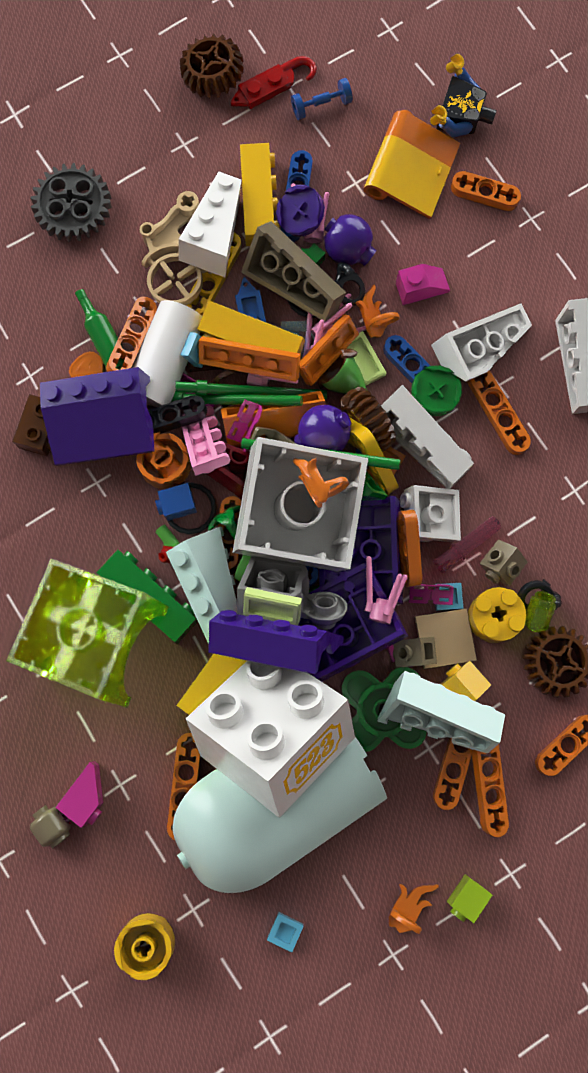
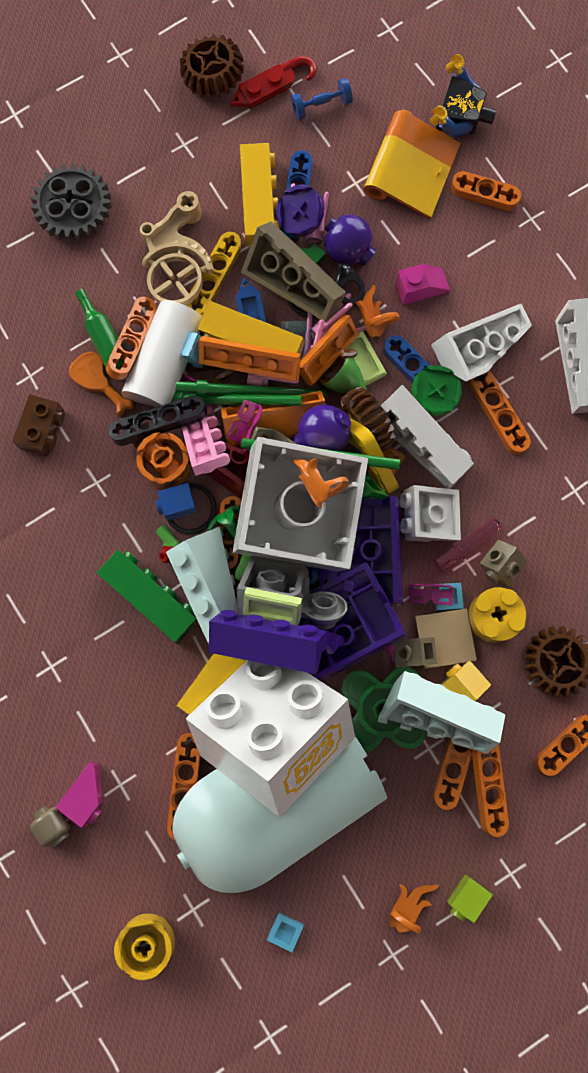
clear neon green piece [6,559,169,707] -> none
dark purple piece [40,367,155,466] -> none
white wedge [179,172,241,277] -> none
bright pink plant [364,556,407,625] -> none
orange beam [397,510,422,587] -> none
black piece [517,579,562,610] -> none
clear neon green brick [525,591,556,632] -> none

